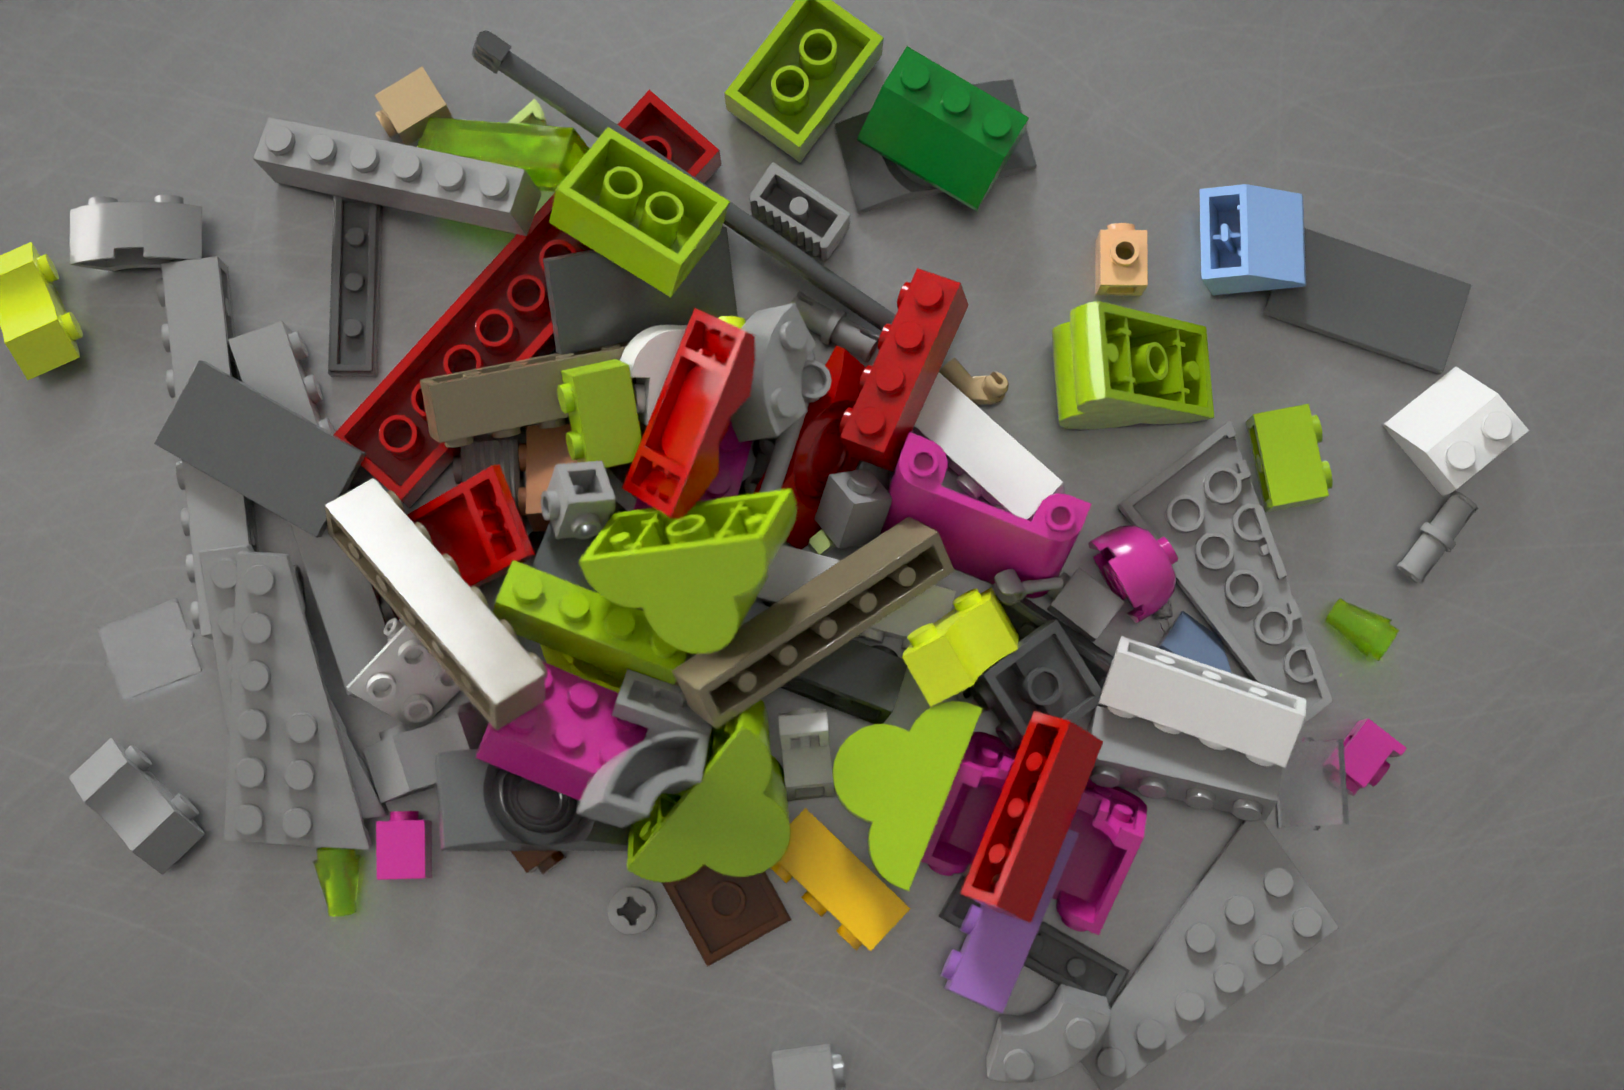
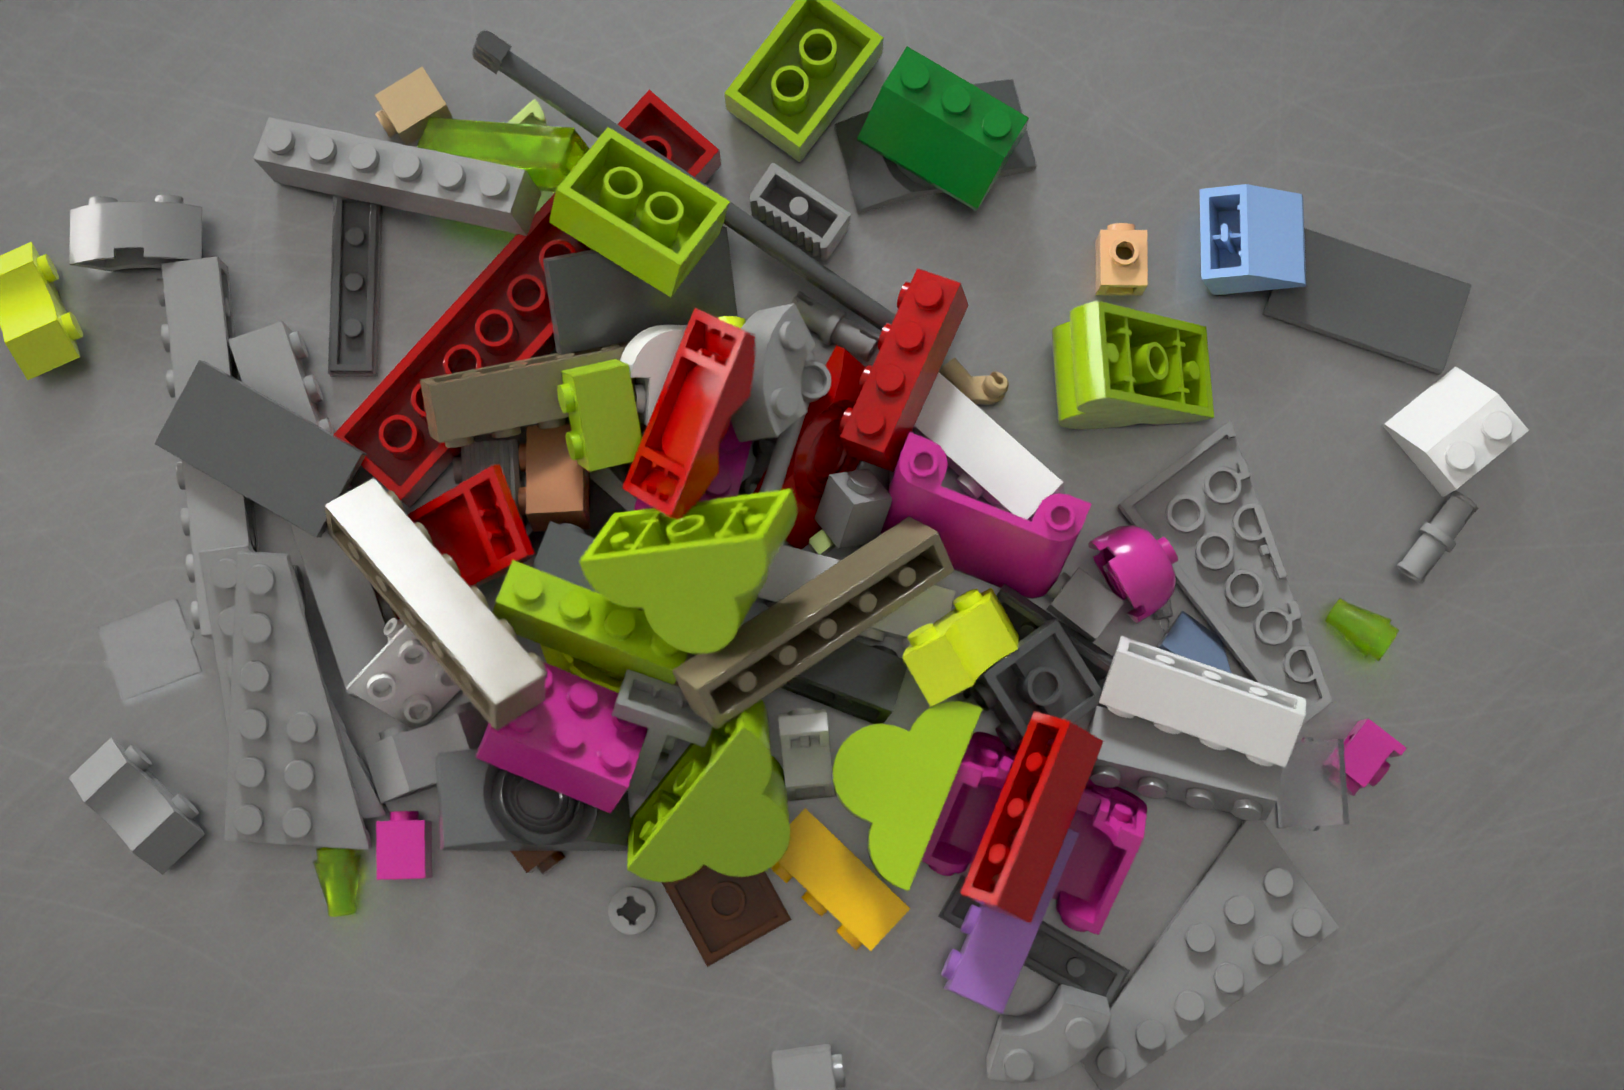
light grey brick [541,461,616,539] -> none
light grey brick [577,731,709,828] -> none
light grey hand [993,569,1064,605] -> none
lime brick [1245,404,1333,513] -> none

